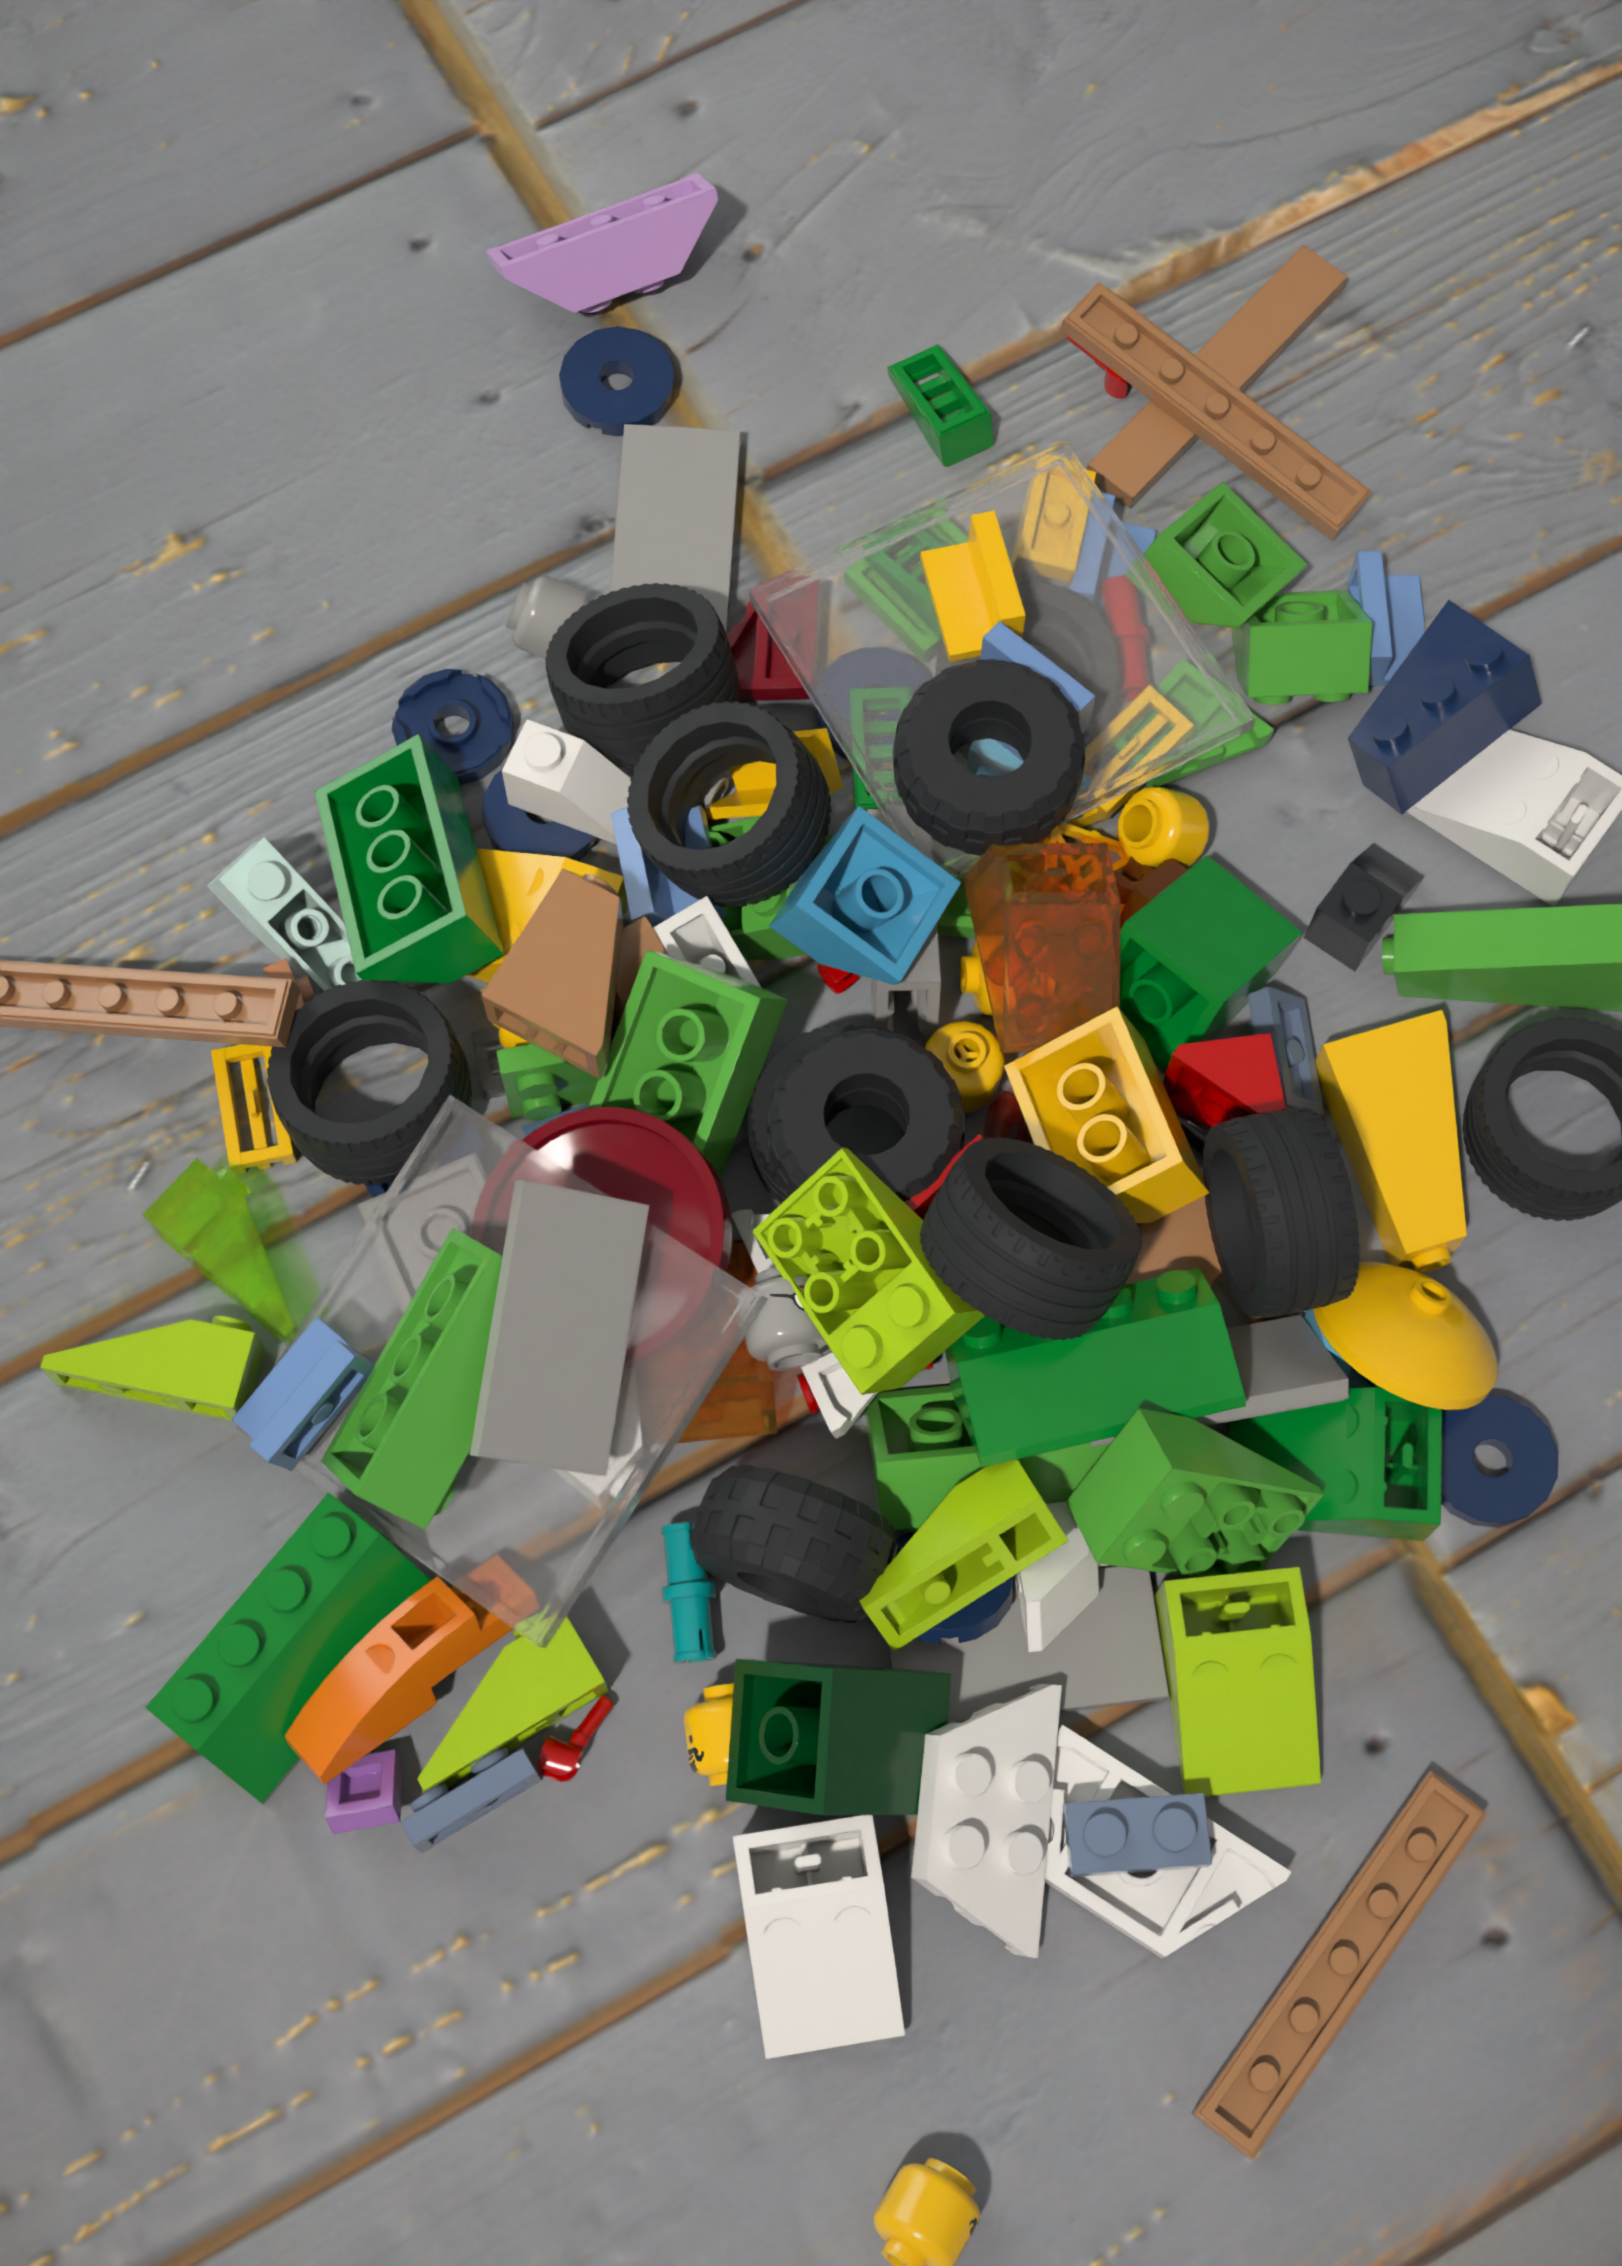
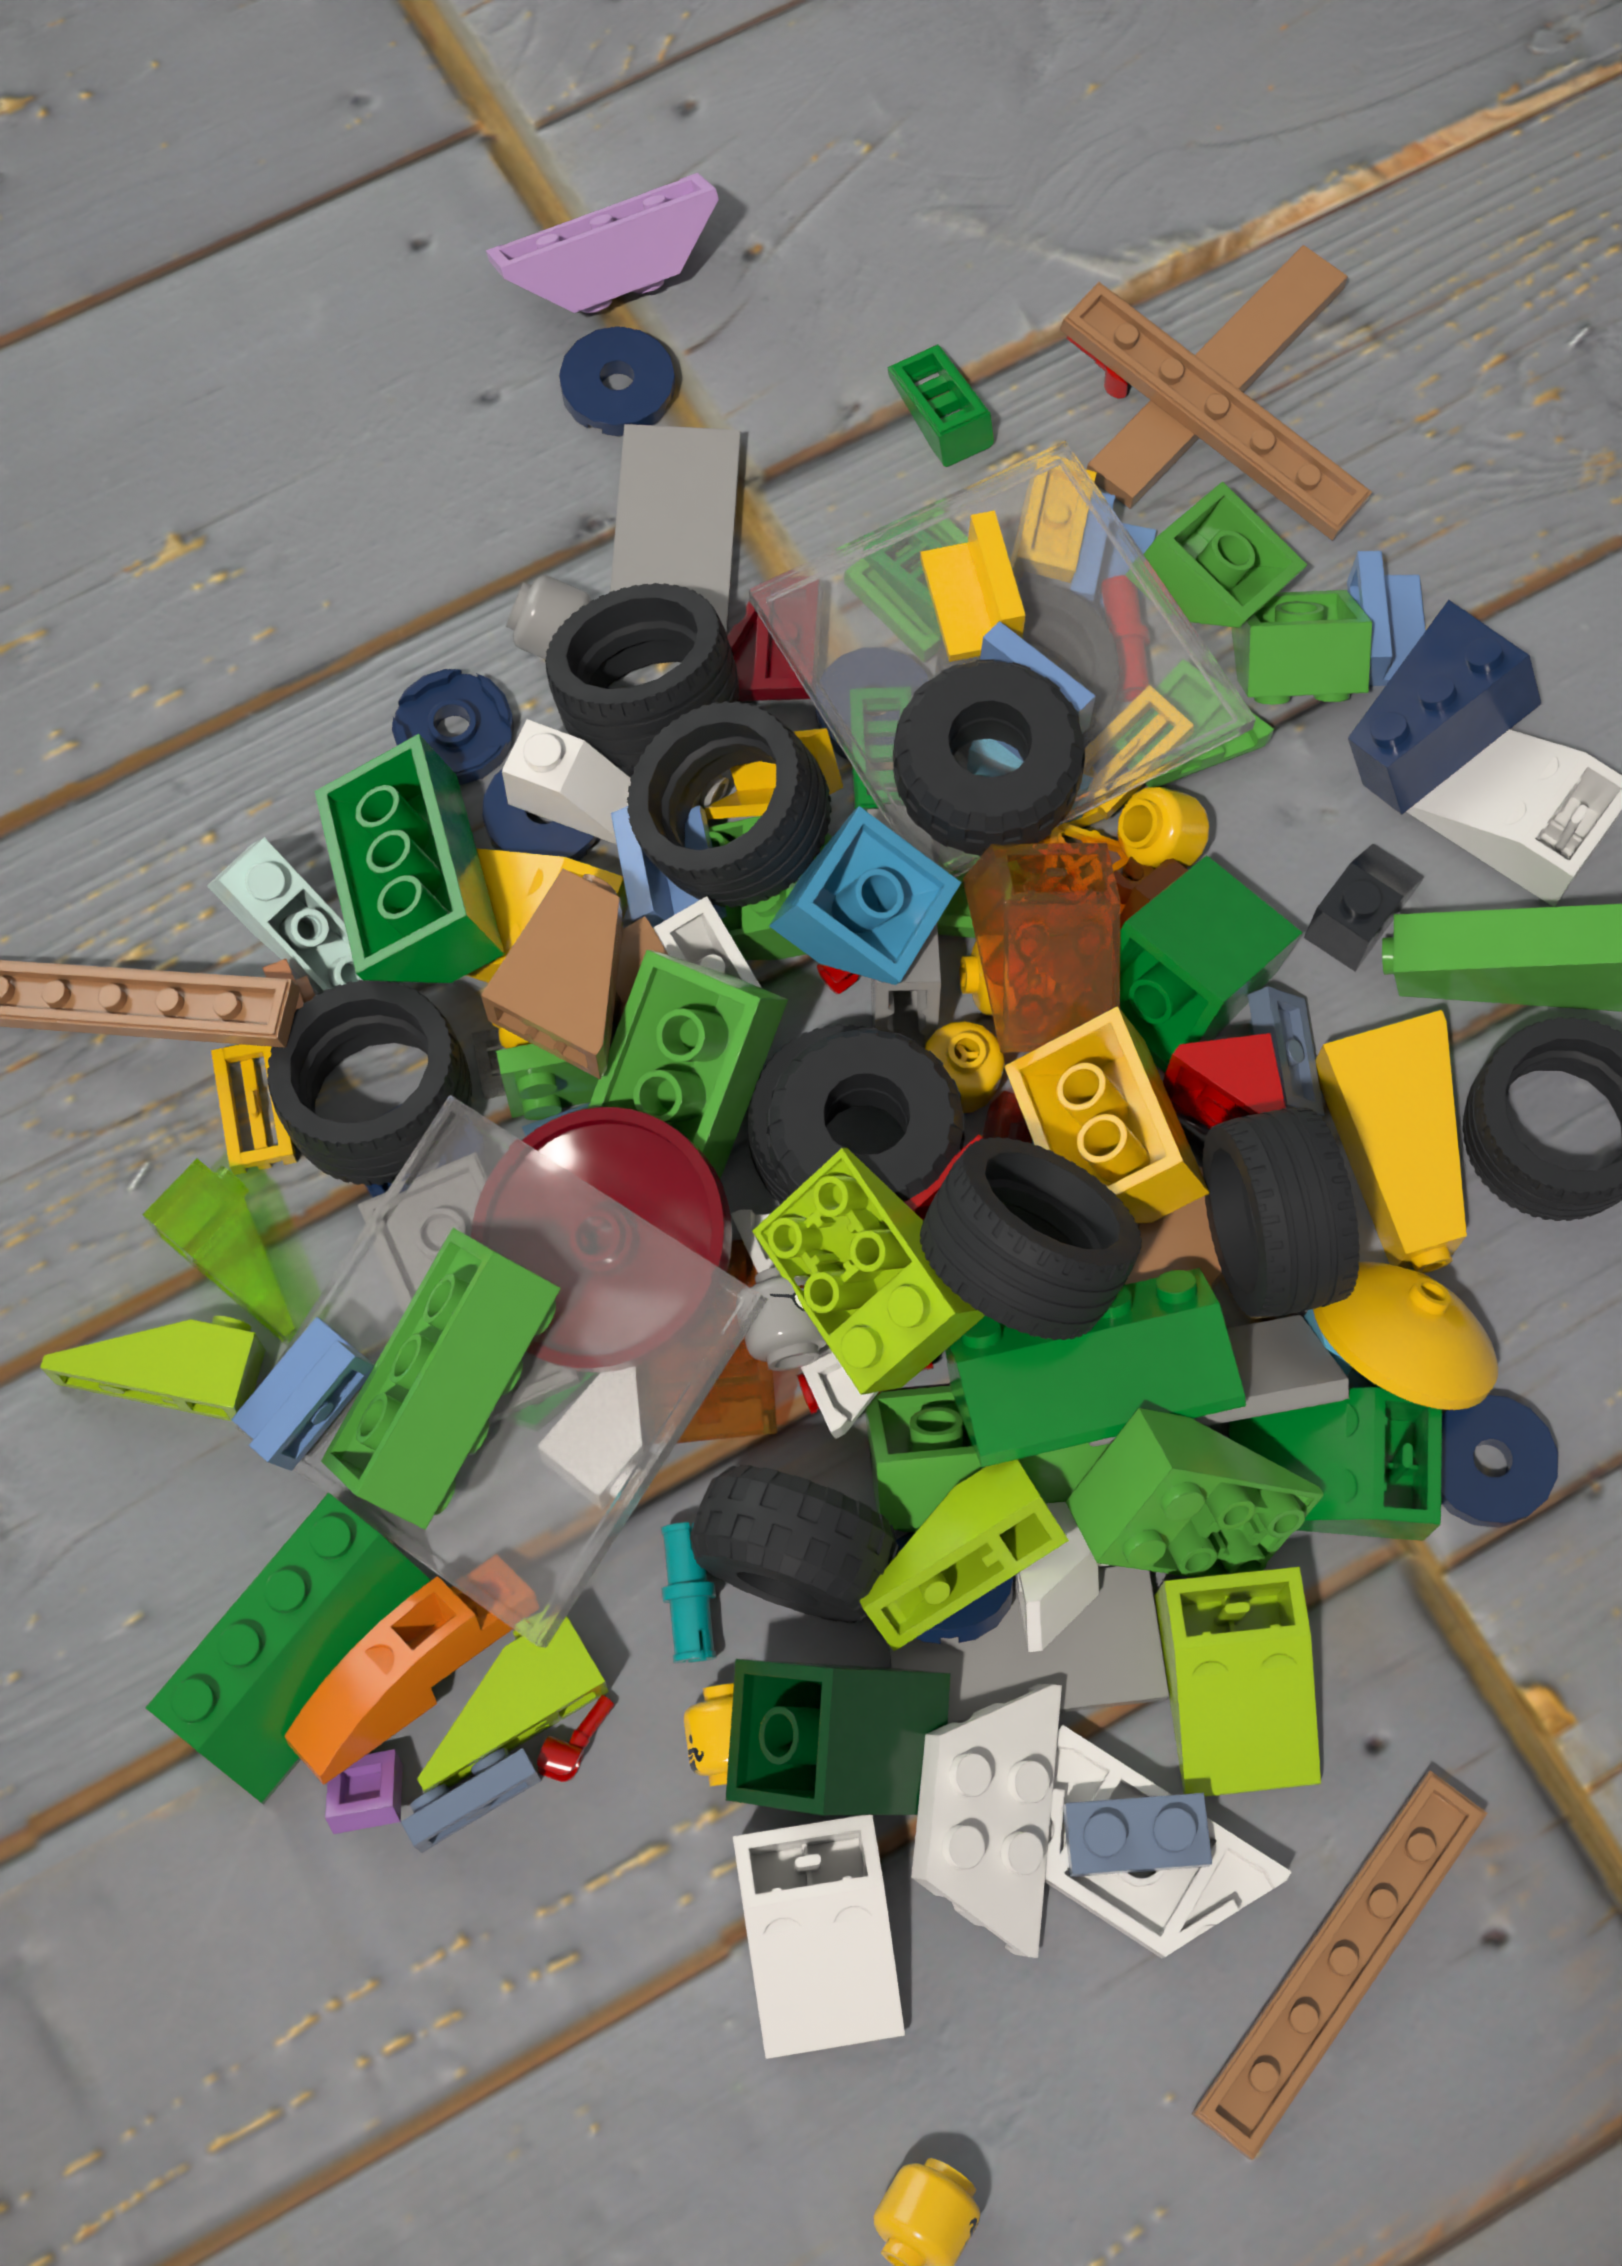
light grey tile [470,1179,649,1477] -> none

